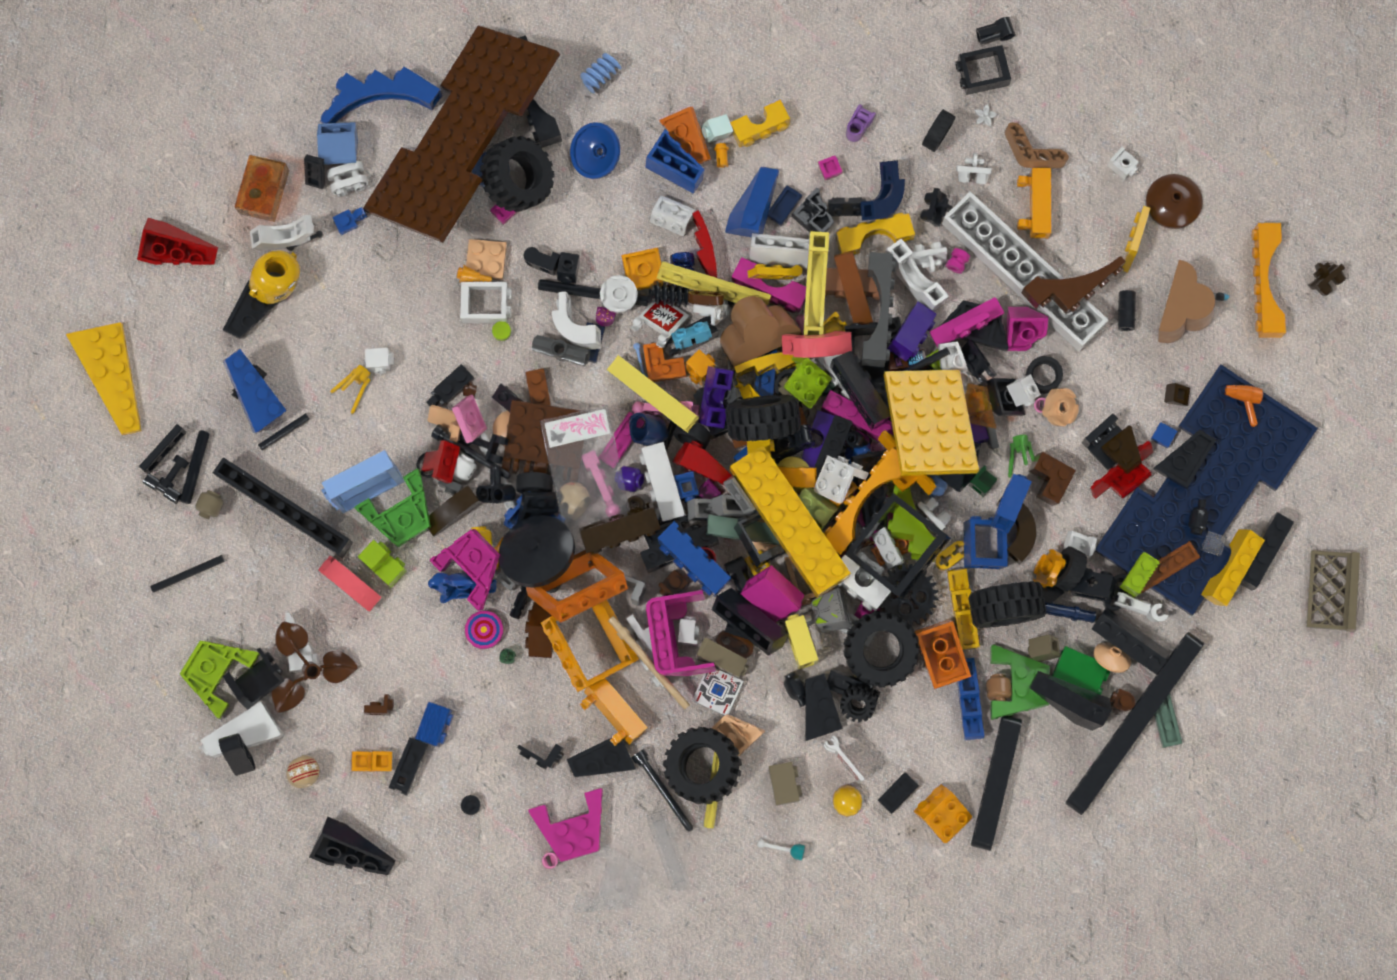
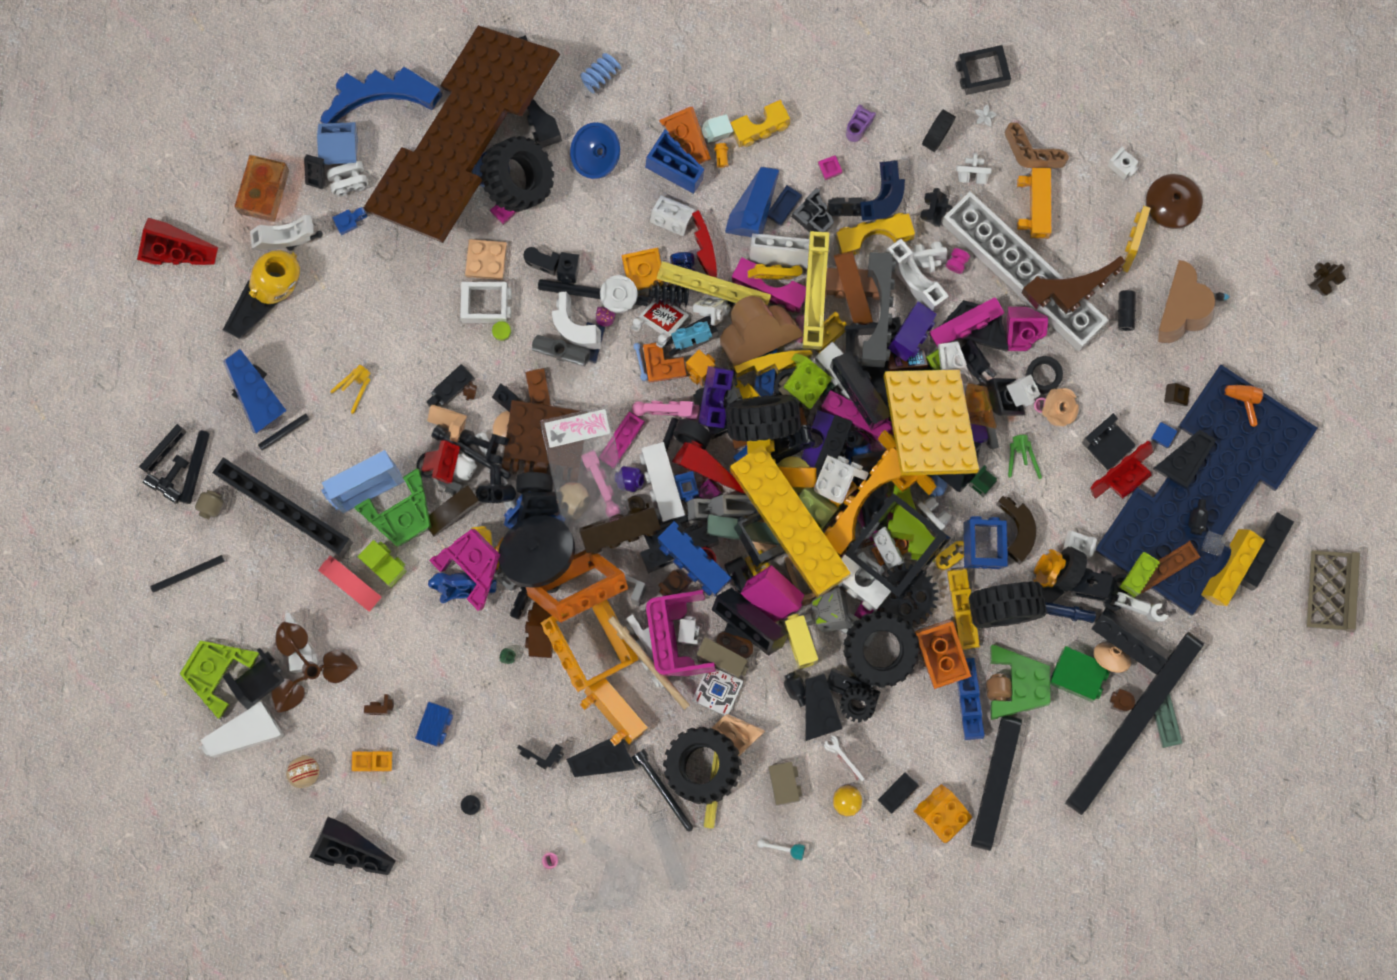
yellow wing [66,322,142,435] -> none
black beam [218,733,255,776] -> none
white brick [365,347,394,374] -> none
black plate [389,737,428,796] -> none
bright pink plate [452,395,487,443] -> none
light orange cone [456,264,492,283] -> none
tile [465,611,504,649] -> none
dark pink wing [528,788,603,862] -> none
light yellow tile [607,355,699,433] -> none
dark blue piece [629,412,669,446] -> none
reddish brown beam [688,290,724,305] -> none
light grey slope [723,475,756,514] -> none
coral arch [782,331,852,358] -> none
black bar [878,347,950,389] -> none
black piece [976,17,1016,45] -> none
blue window [990,474,1032,534] -> none
reddish brown brick [1028,452,1076,506] -> none
dark tan brick [1028,634,1060,662] -> none
black wedge [1029,671,1112,731] -> none
dark brown wing [1101,425,1142,474] -> none
light orange arch [1251,223,1286,338] -> none

